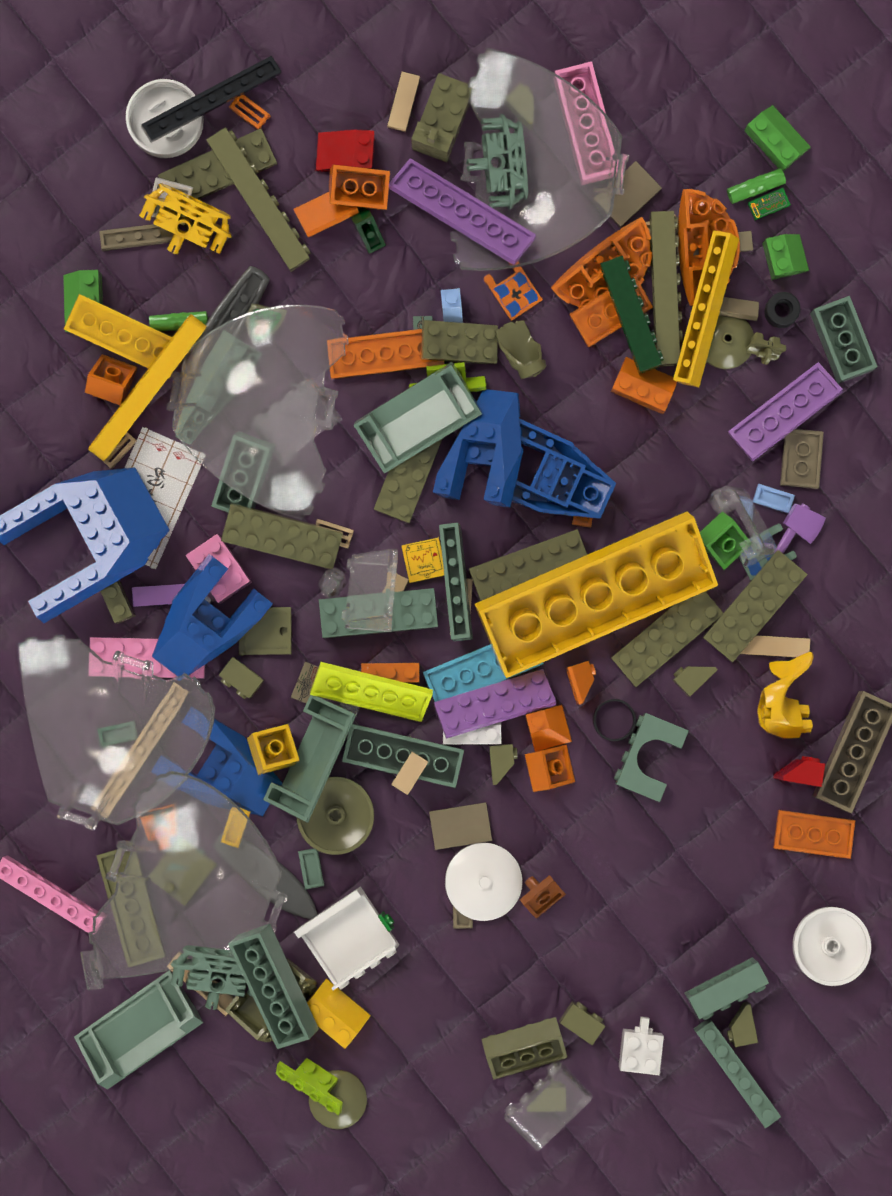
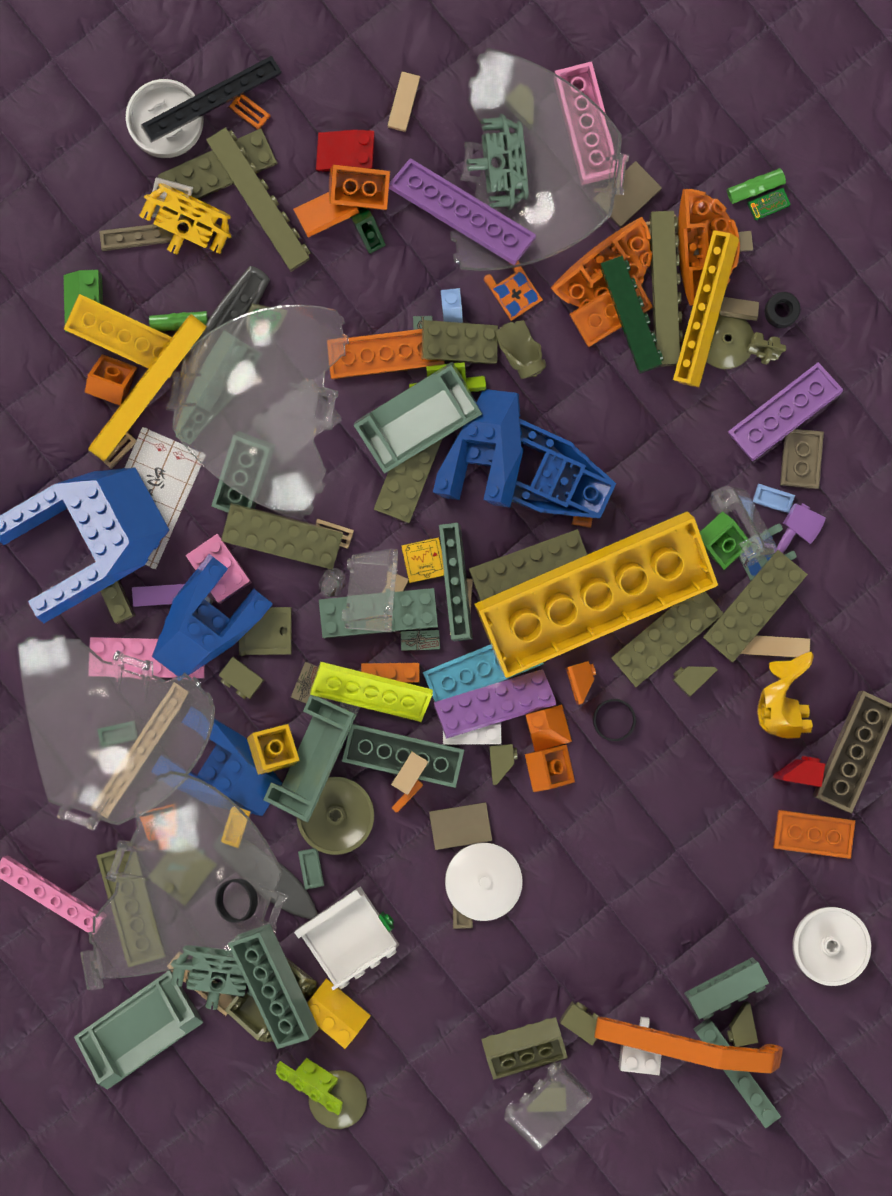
olive hinge [411,73,474,162] -> none
dark orange tile [520,875,566,919] -> none
orange slope [611,357,677,414] -> none
sand green arch [614,713,689,802] -> none
bright green slope [744,105,811,172] -> none
bright green slope [762,234,809,280] -> none
sand green brick [810,296,877,384] -> none
none -> black tyre [215,878,258,923]
none -> orange tile [391,779,423,812]
none -> sand green tile [401,630,440,651]
none -> orange beam [594,1017,783,1073]

